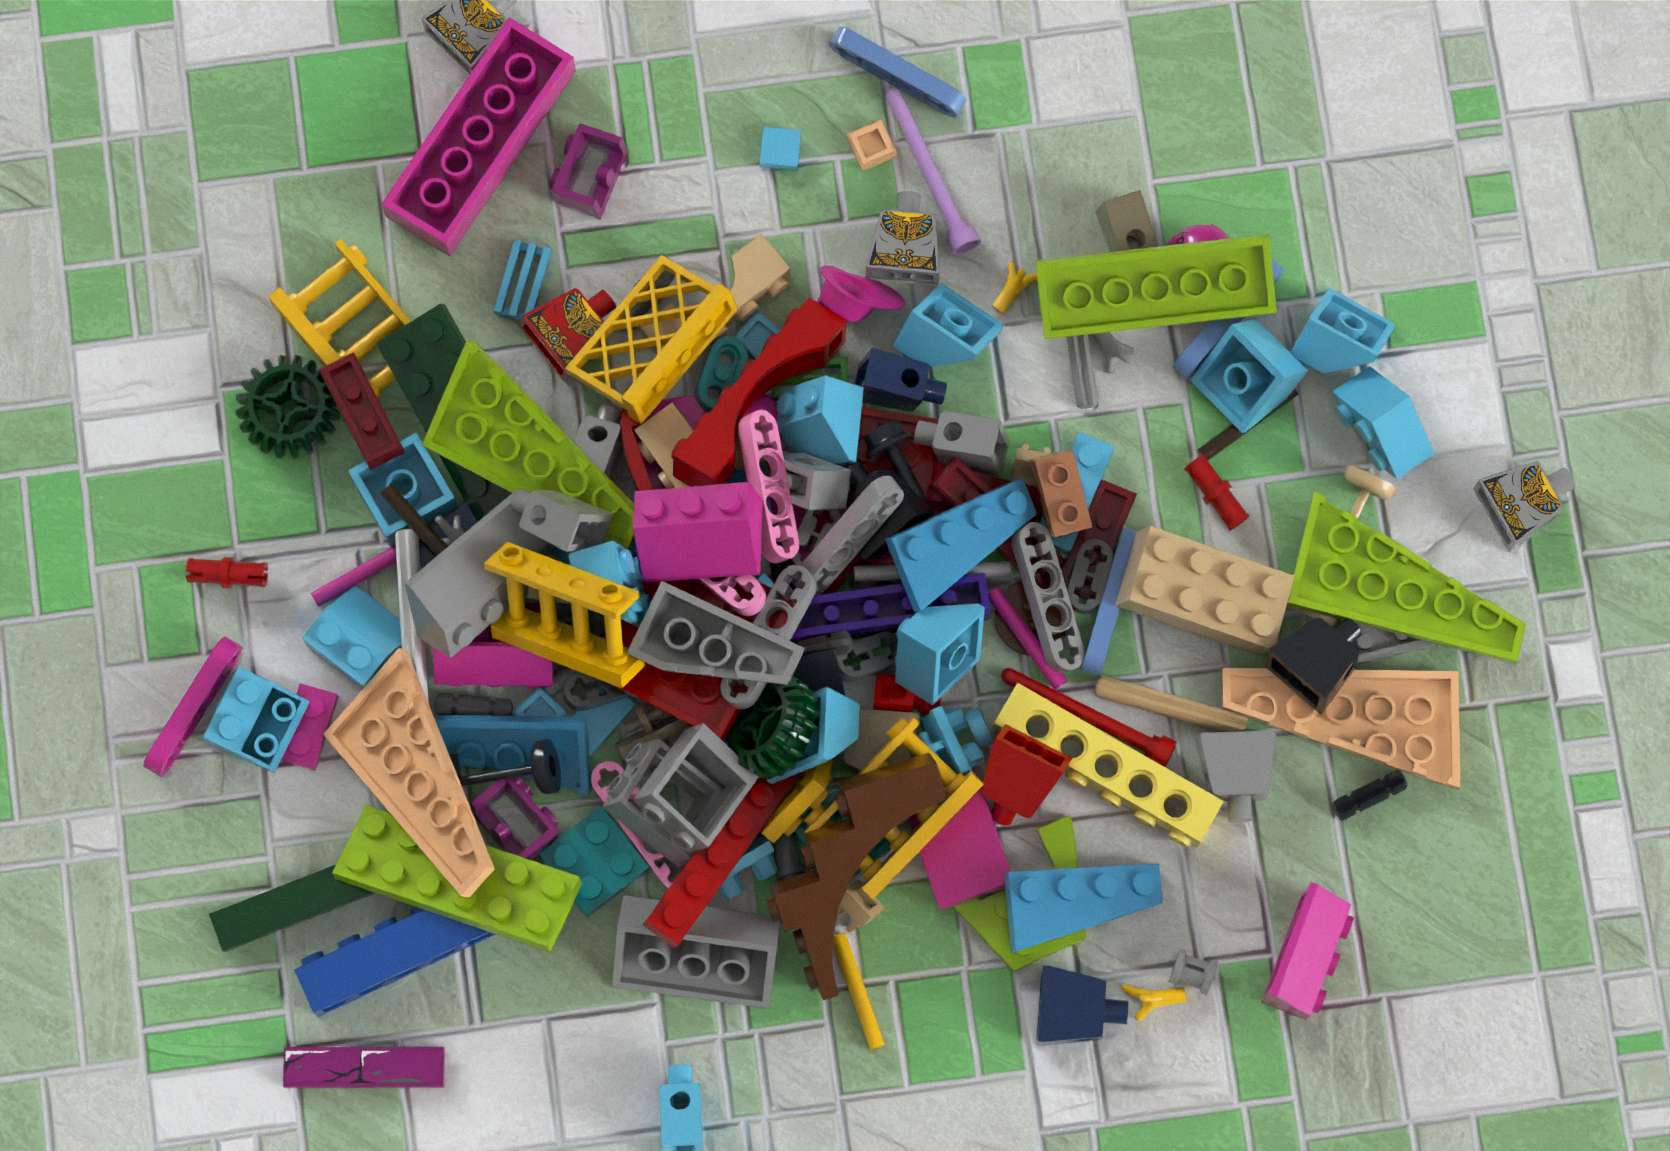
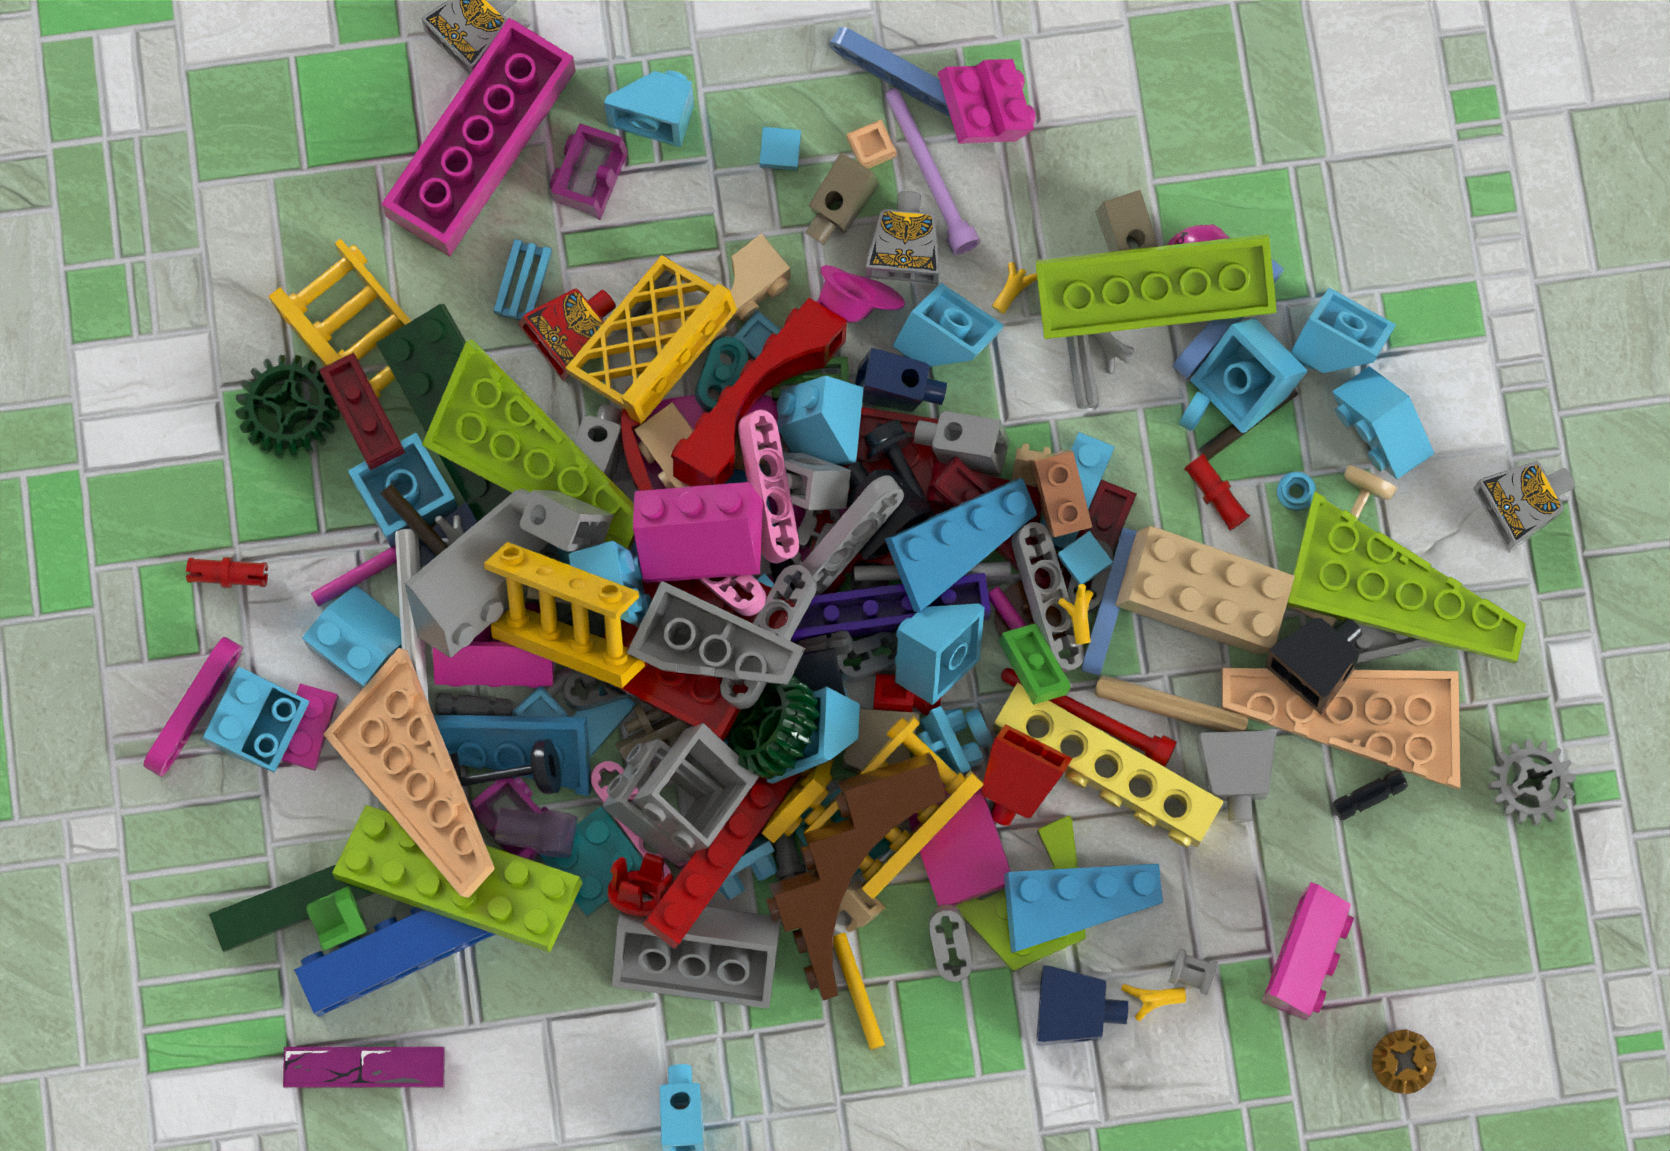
none -> bright green panel [306,886,367,951]
none -> clear purple piece [495,807,578,858]
none -> medium azure slope [604,71,694,147]
none -> red piece [607,853,674,916]
none -> dark tan torso [805,152,879,245]
none -> light grey beam [929,905,972,982]
none -> dark pink plate [937,59,1036,144]
none -> bright green plate [998,623,1071,705]
none -> medium azure tile [1057,531,1113,585]
none -> yellow bar [1058,584,1093,644]
none -> medium azure tile [1179,391,1211,431]
none -> medium azure plate [1277,472,1316,511]
none -> pearl gold gear [1372,1029,1437,1094]
none -> light grey gear [1488,739,1576,826]

